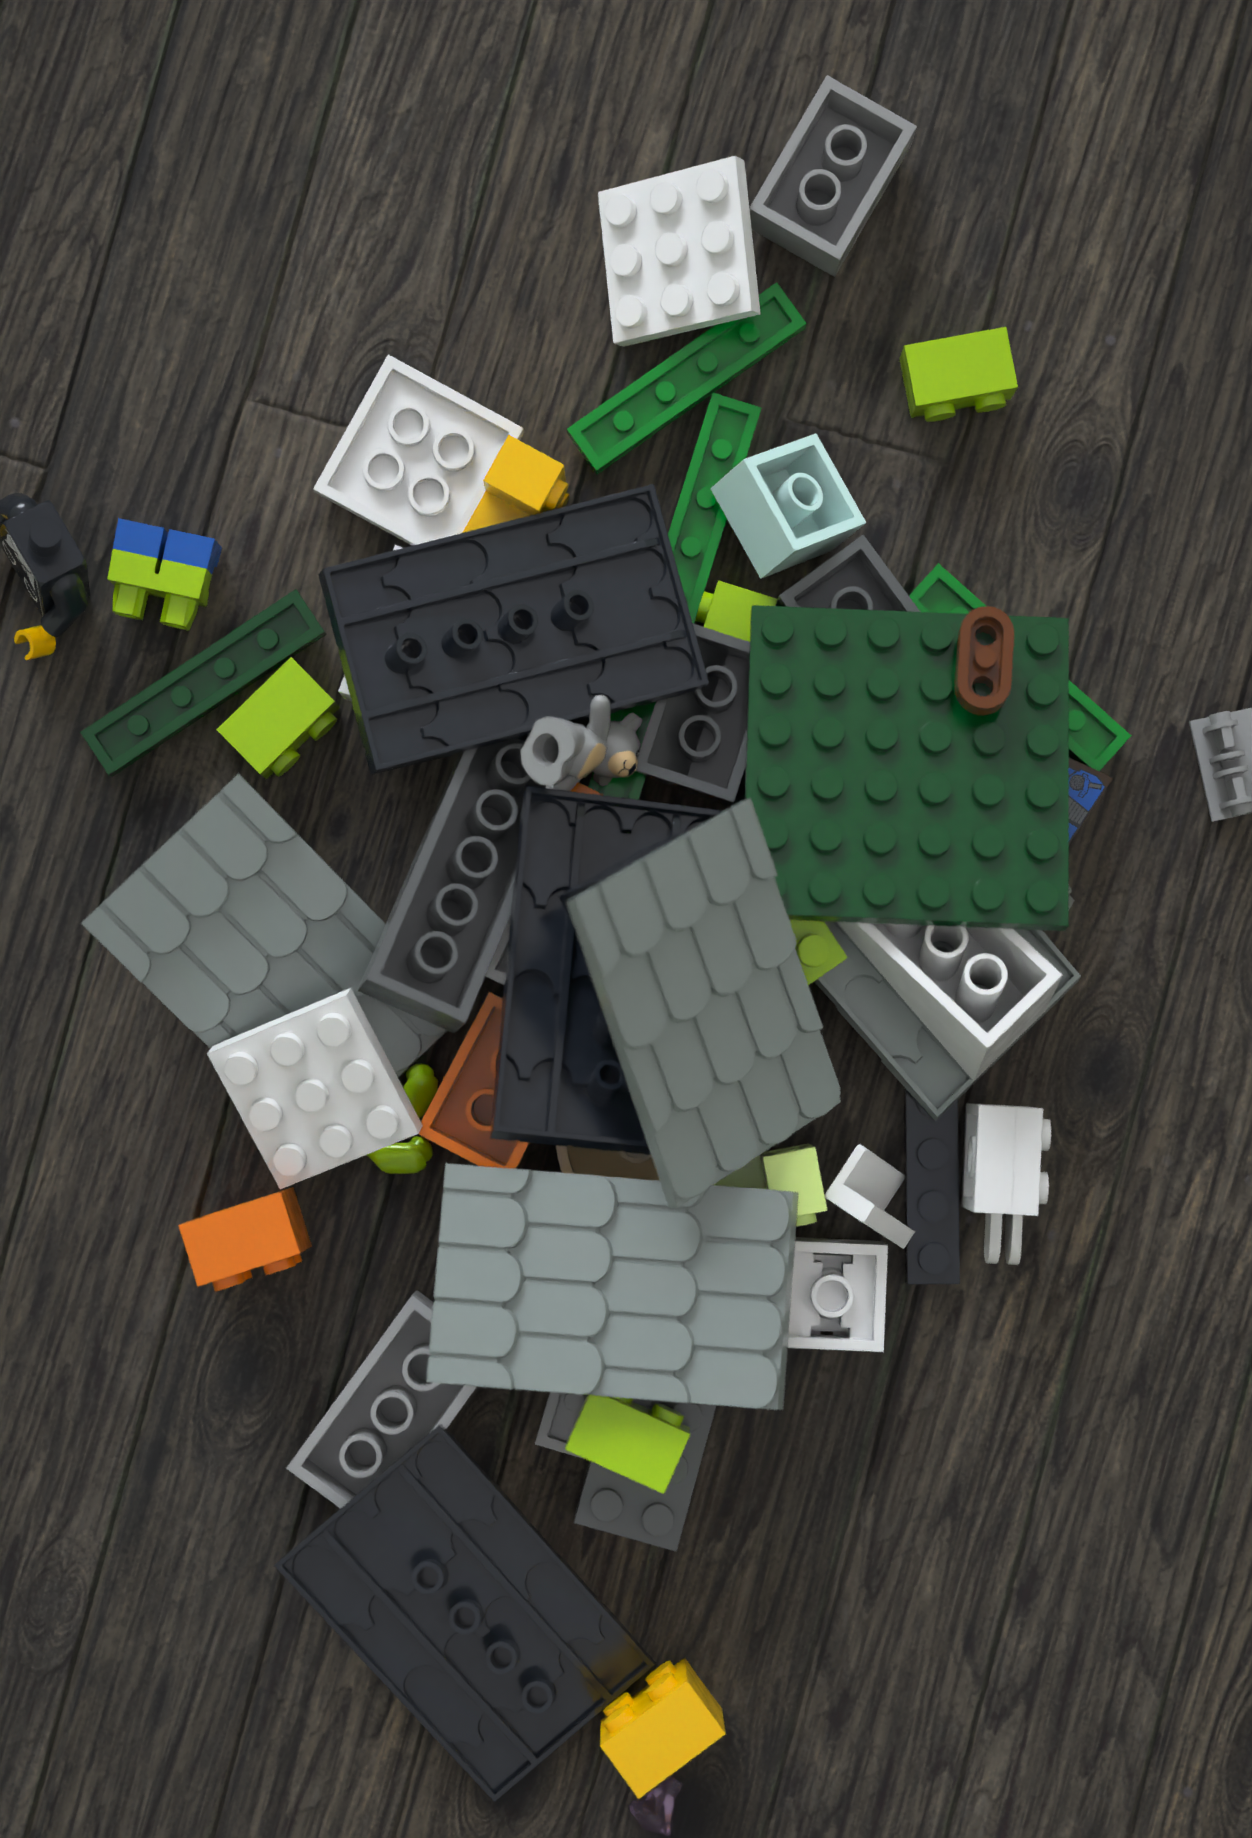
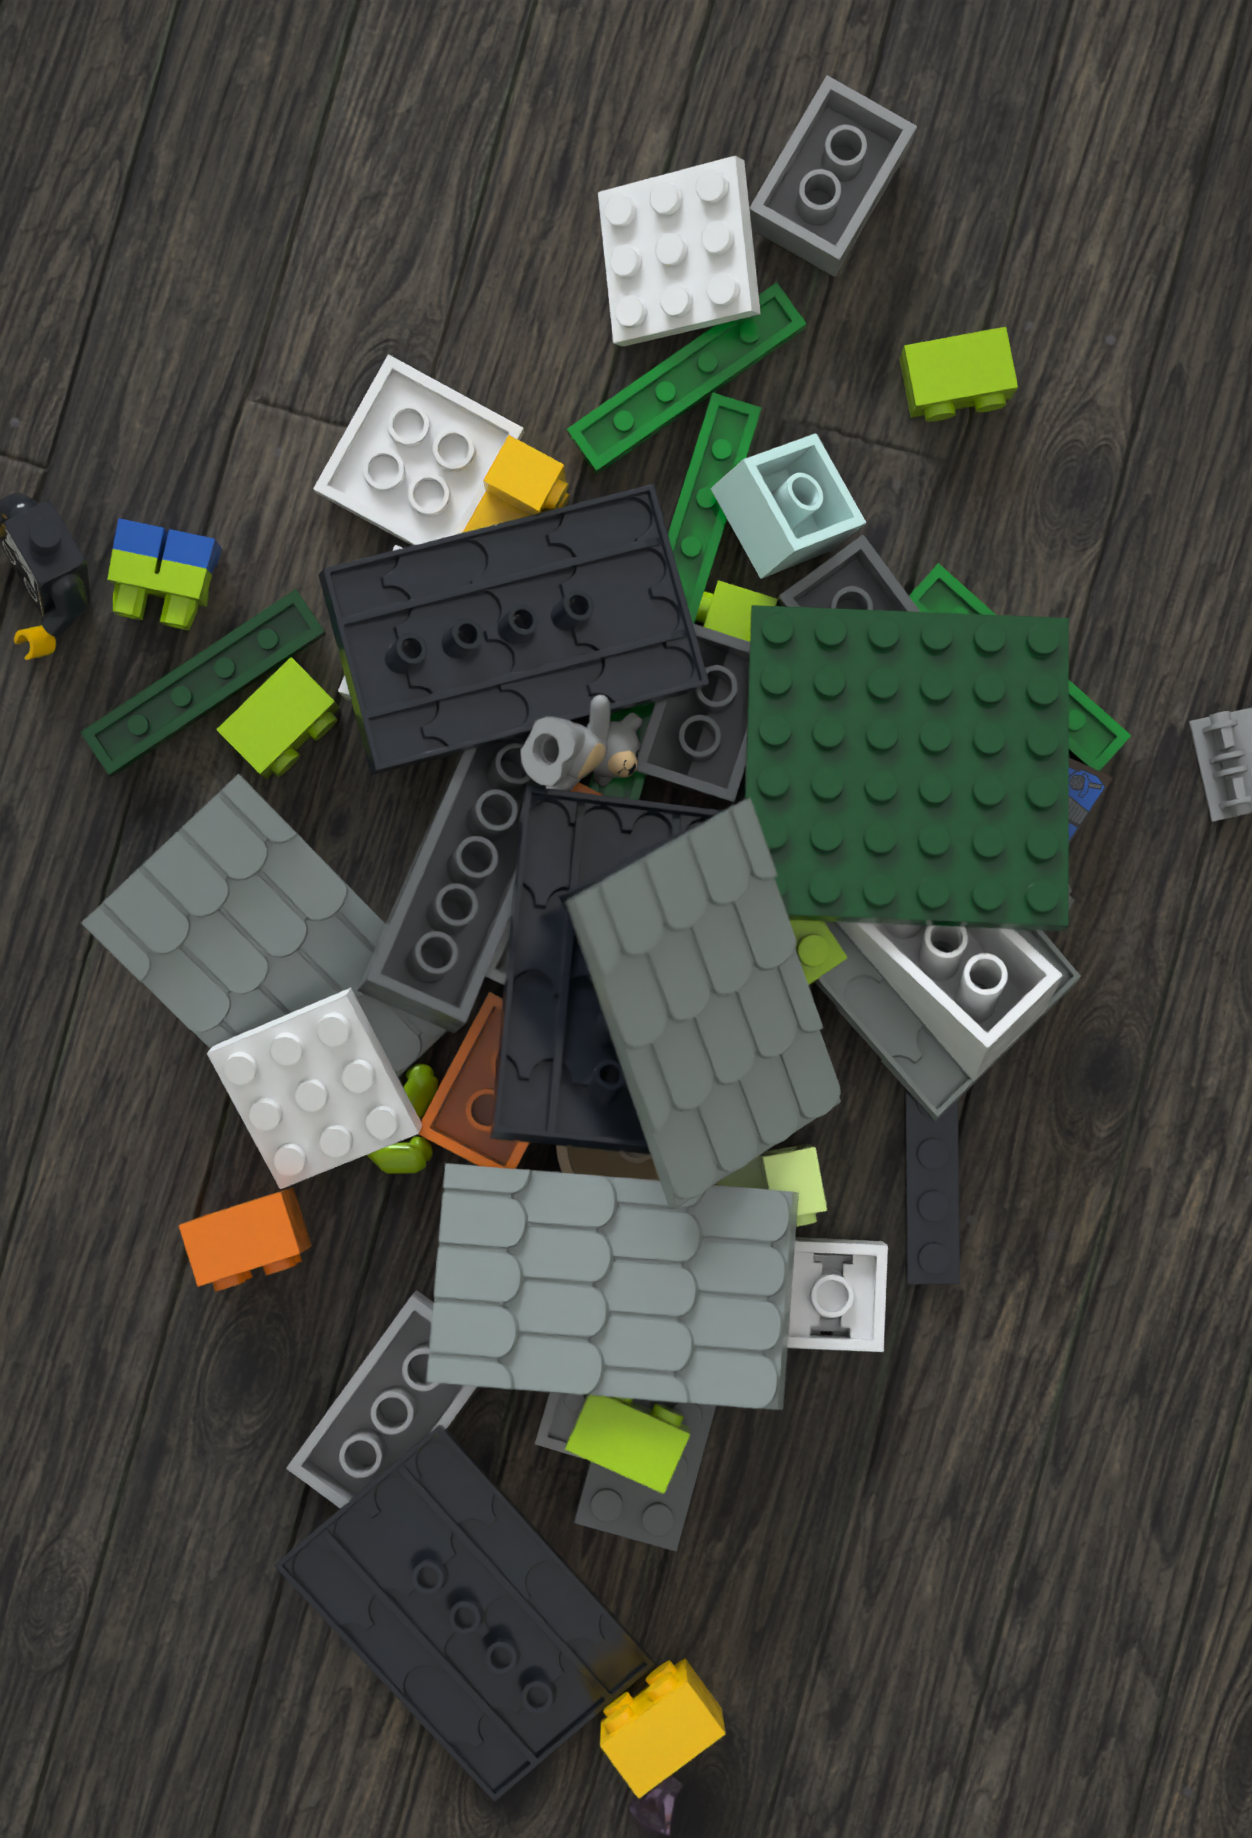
white panel [825,1144,915,1249] -> none
reddish brown plate [955,606,1014,715] -> none
white brick [961,1103,1051,1265] -> none

